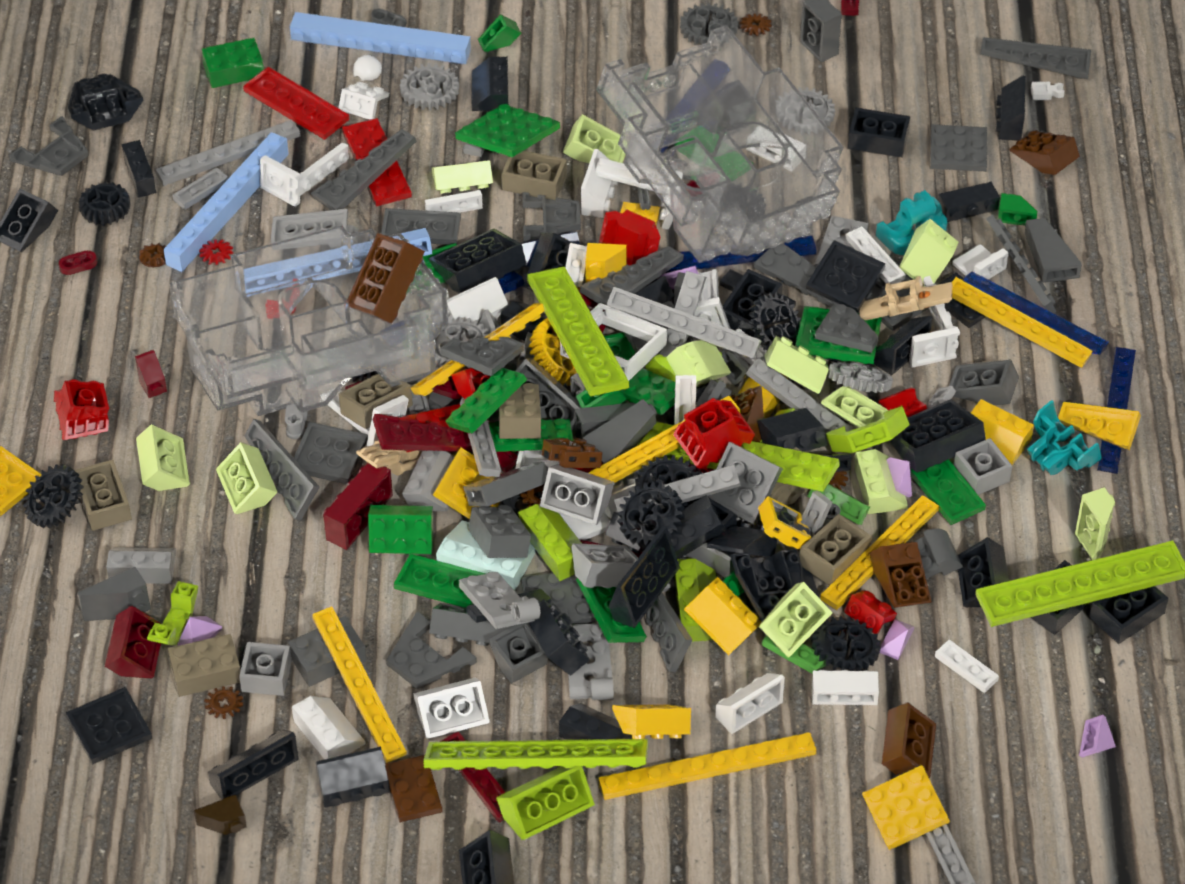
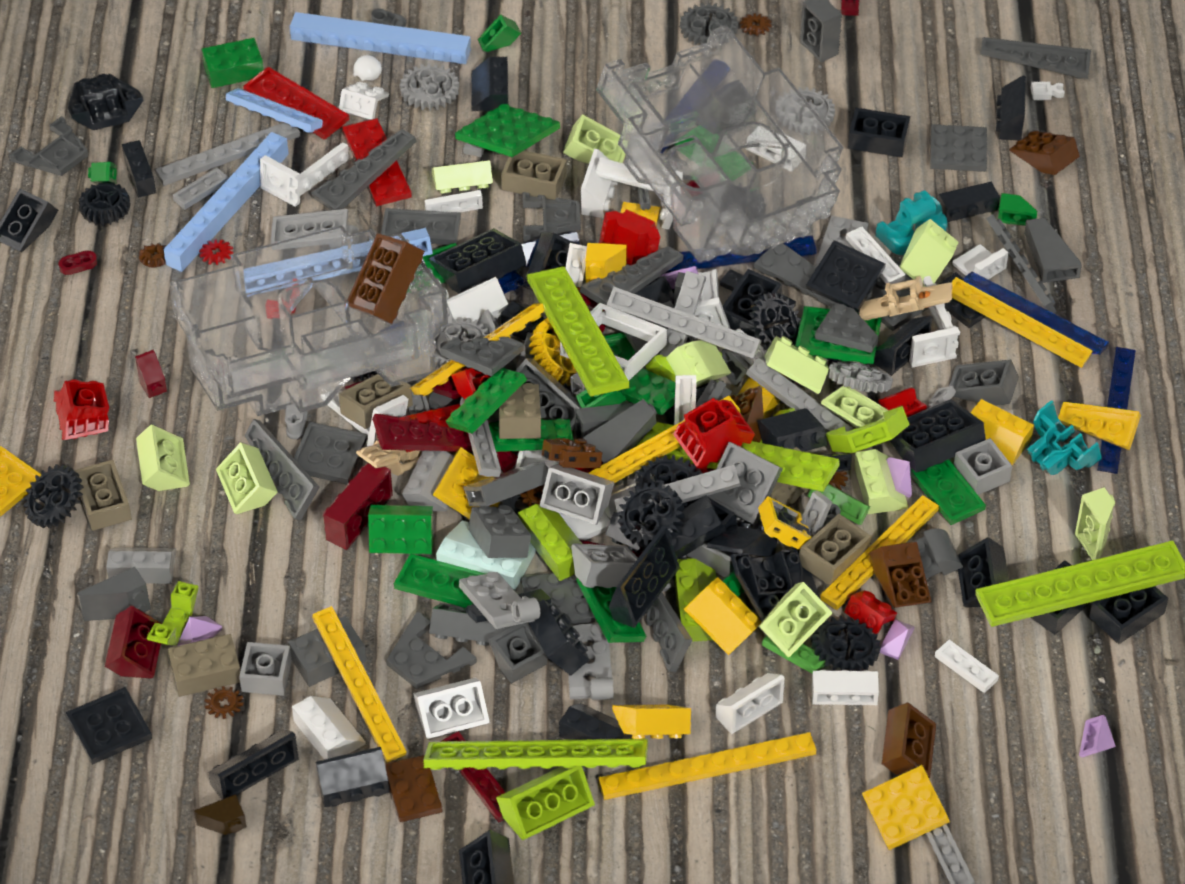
none -> green slope [88,162,118,184]
none -> light blue plate [226,88,323,132]

